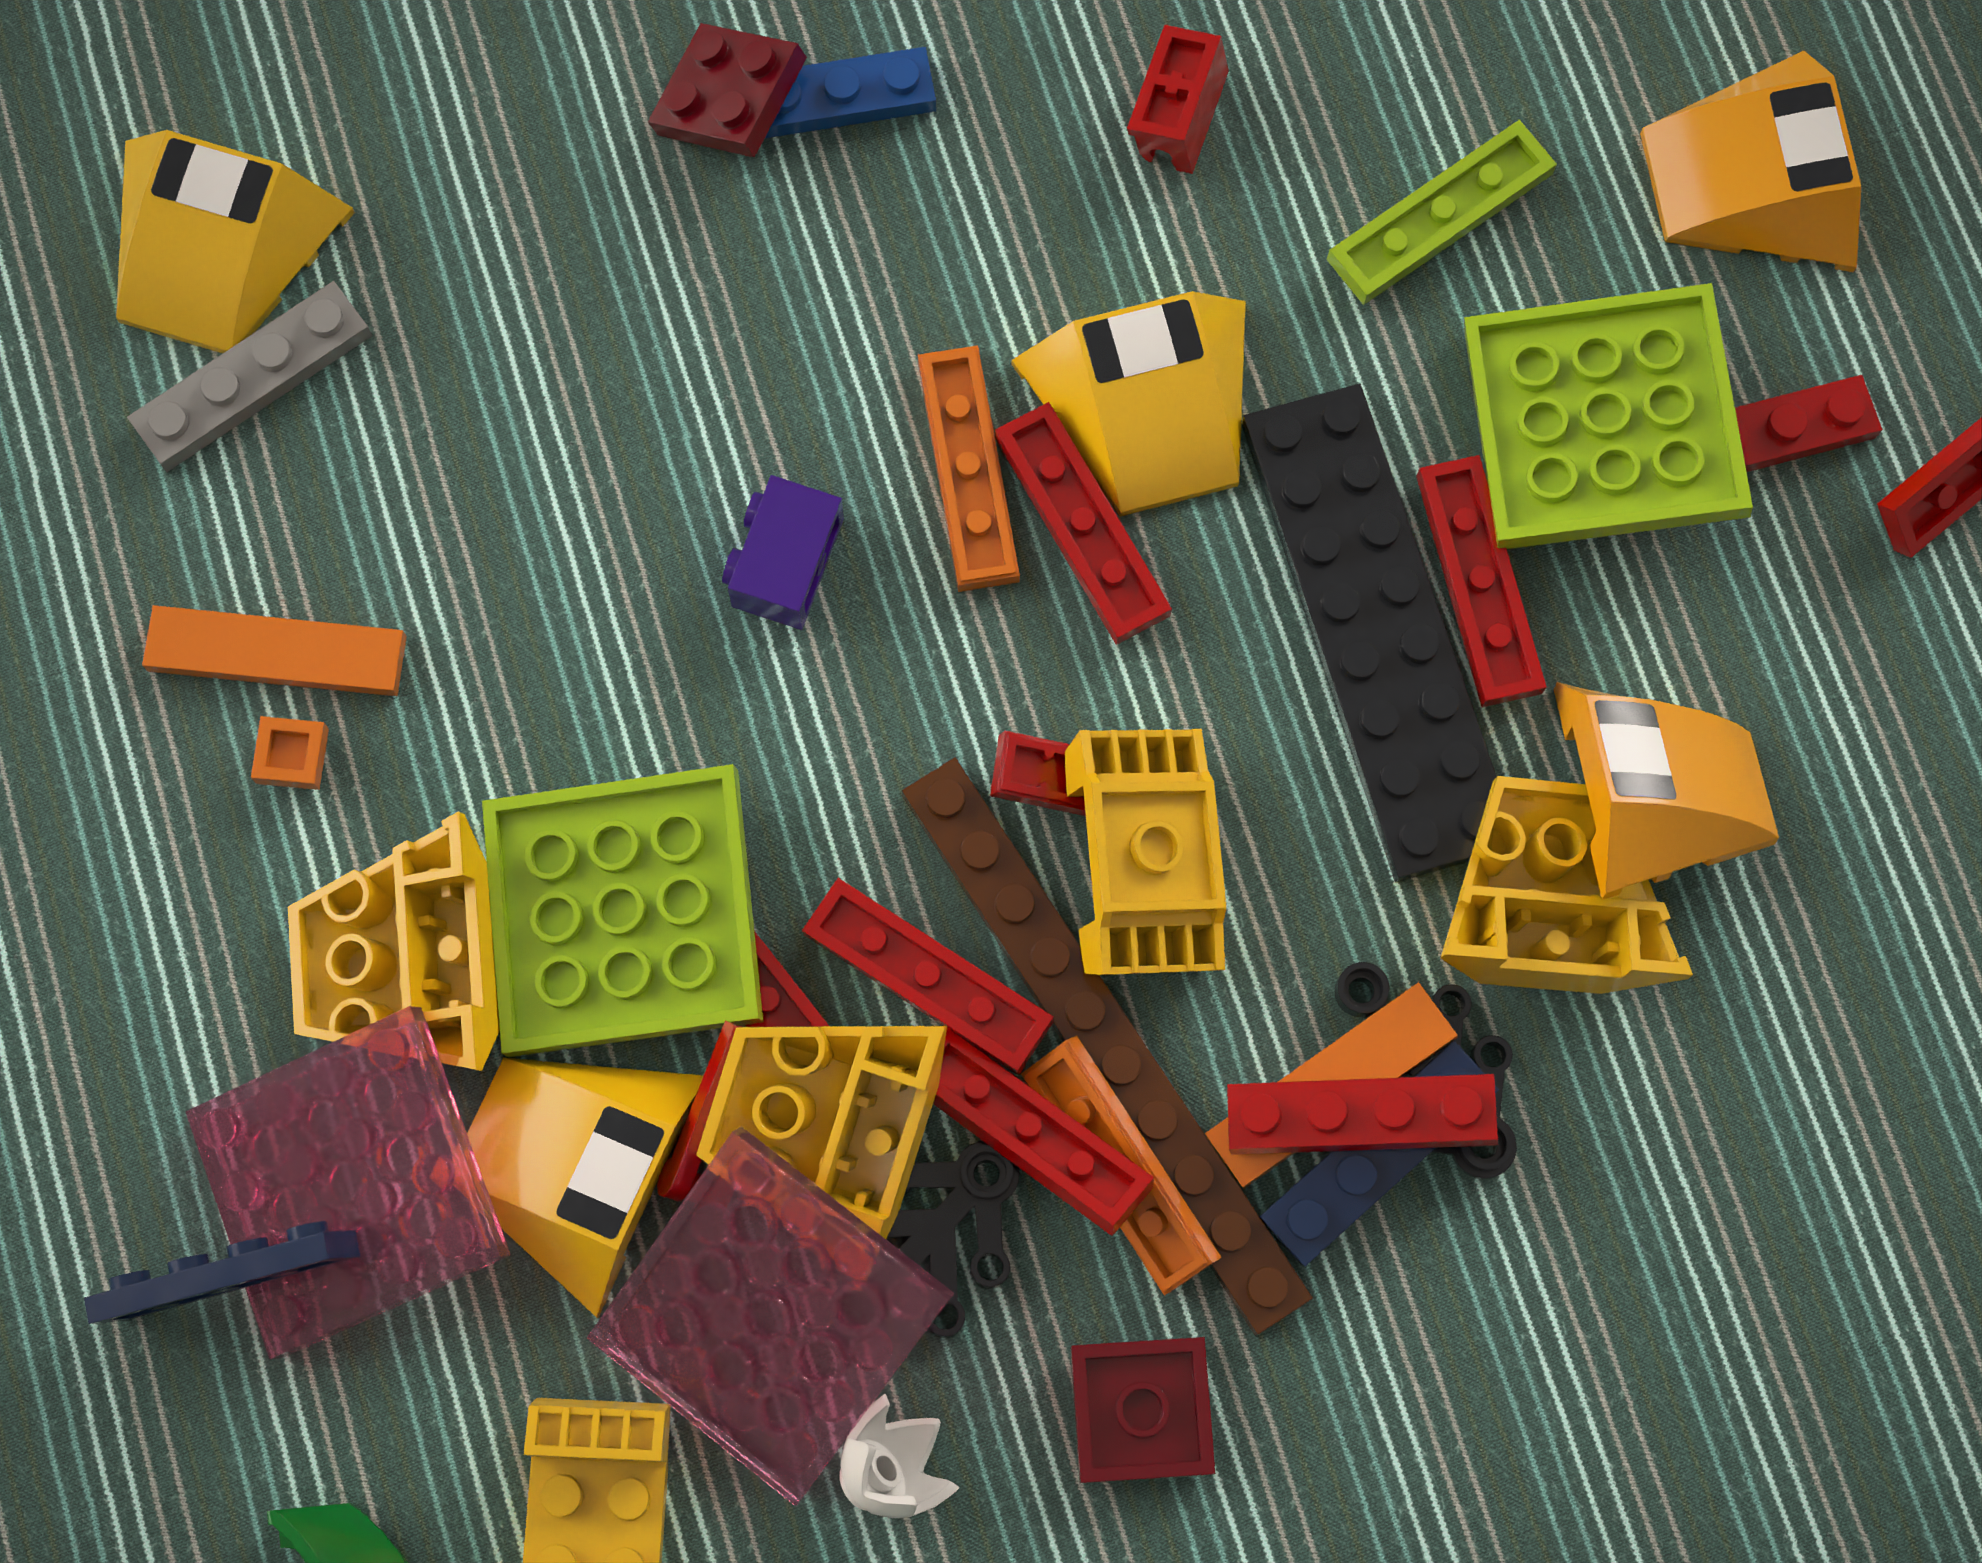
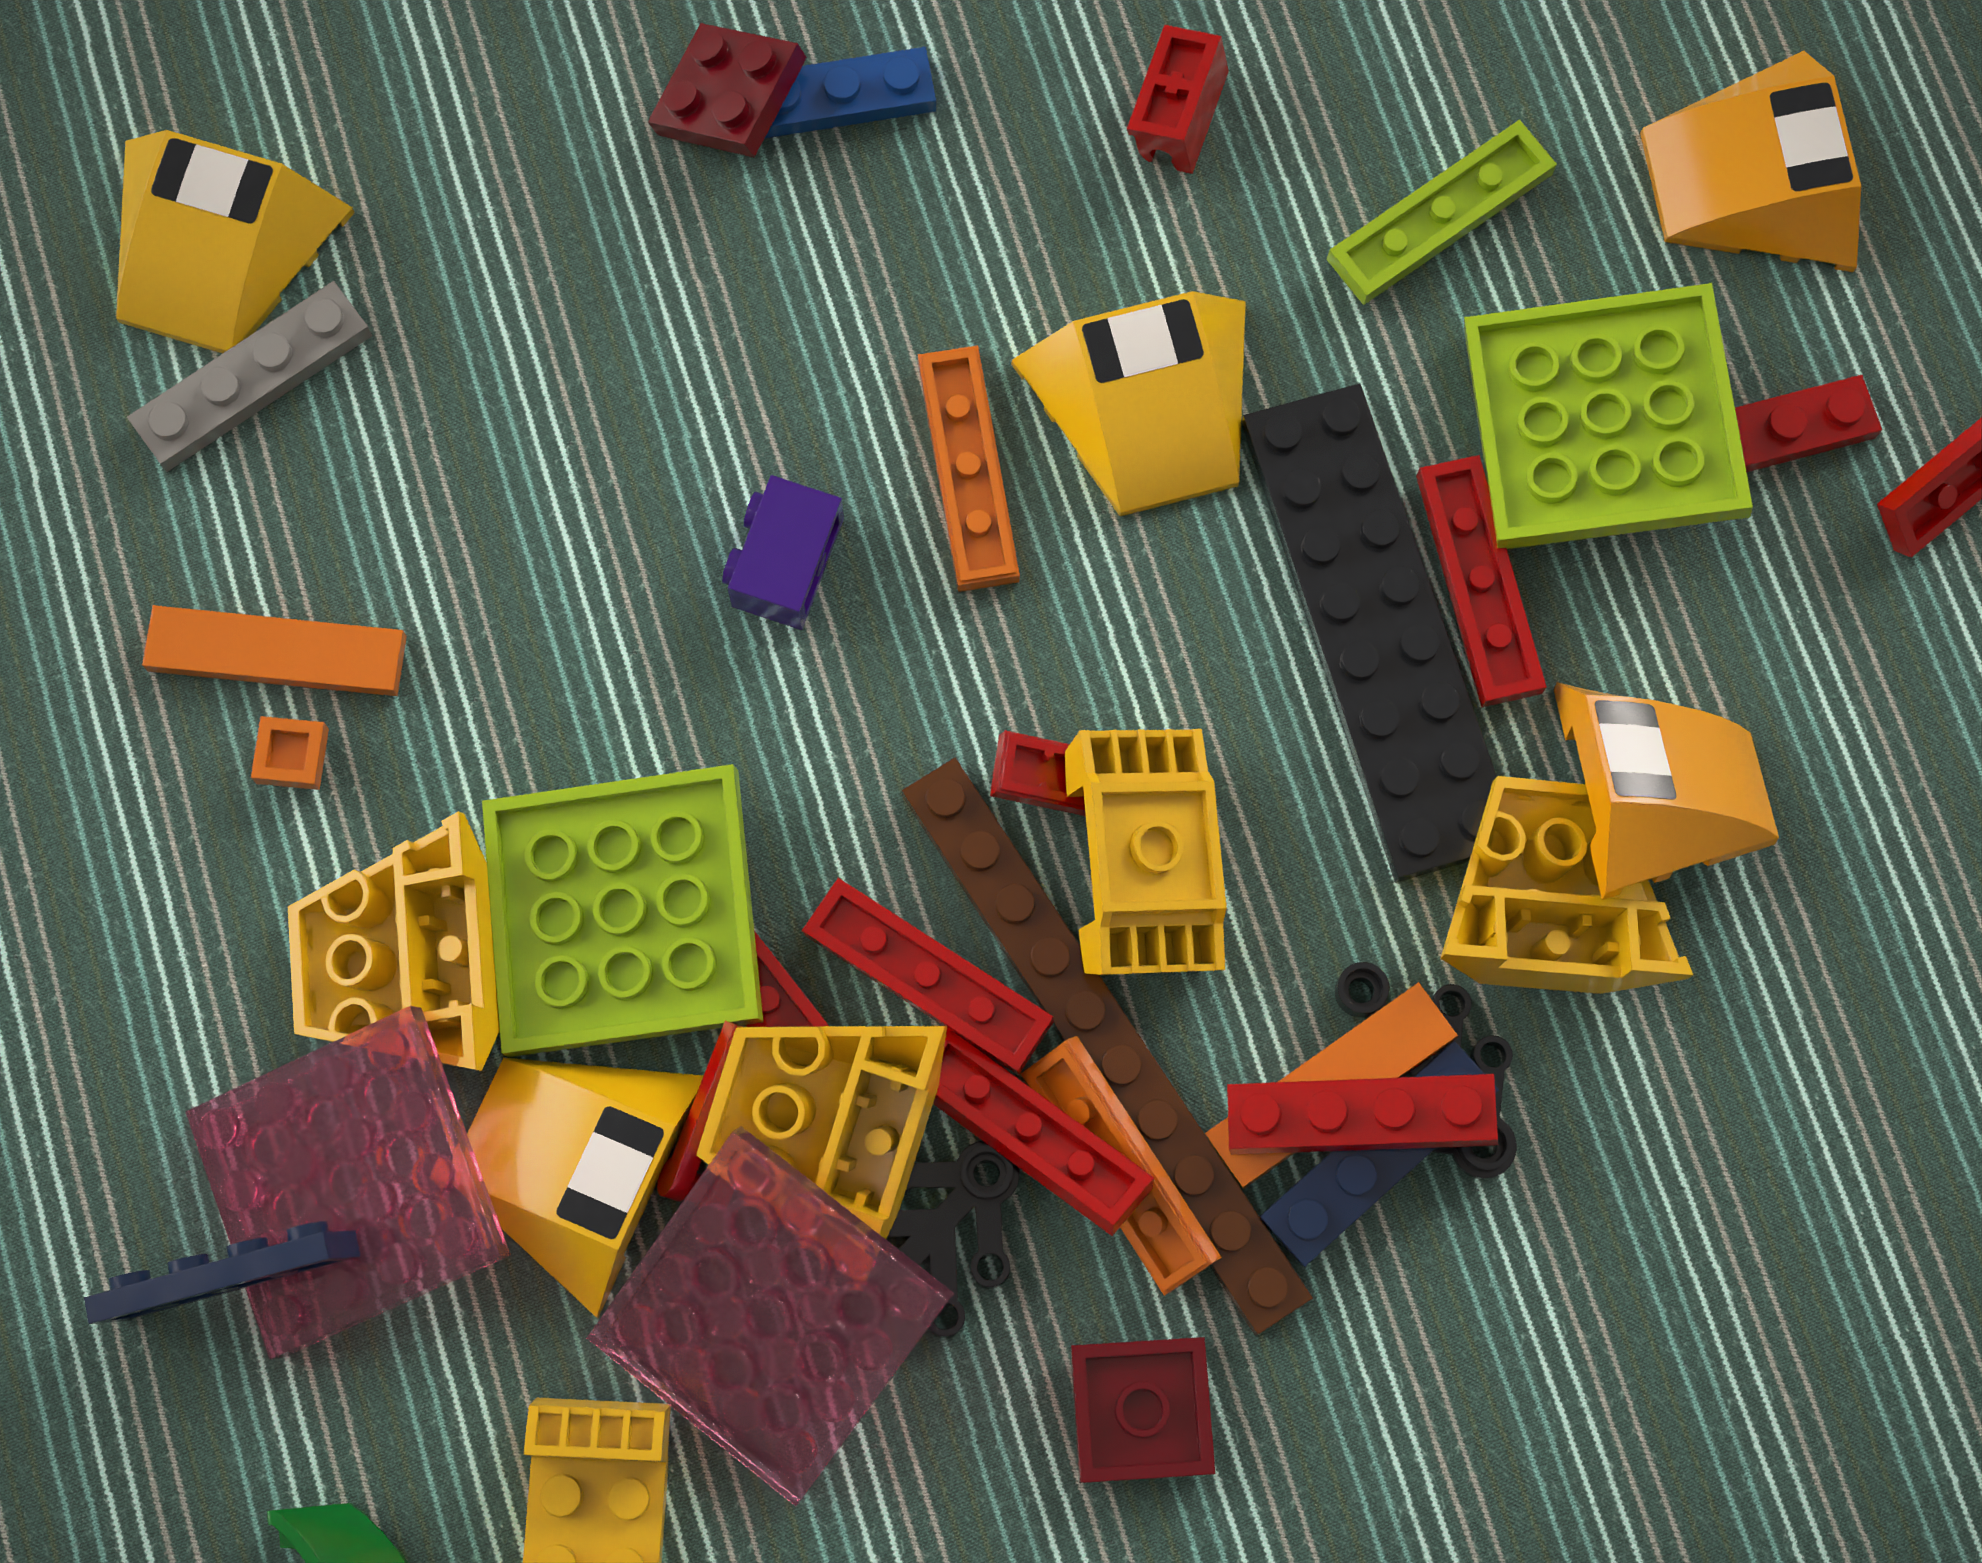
white piece [839,1394,959,1518] -> none
red plate [995,402,1172,645] -> none

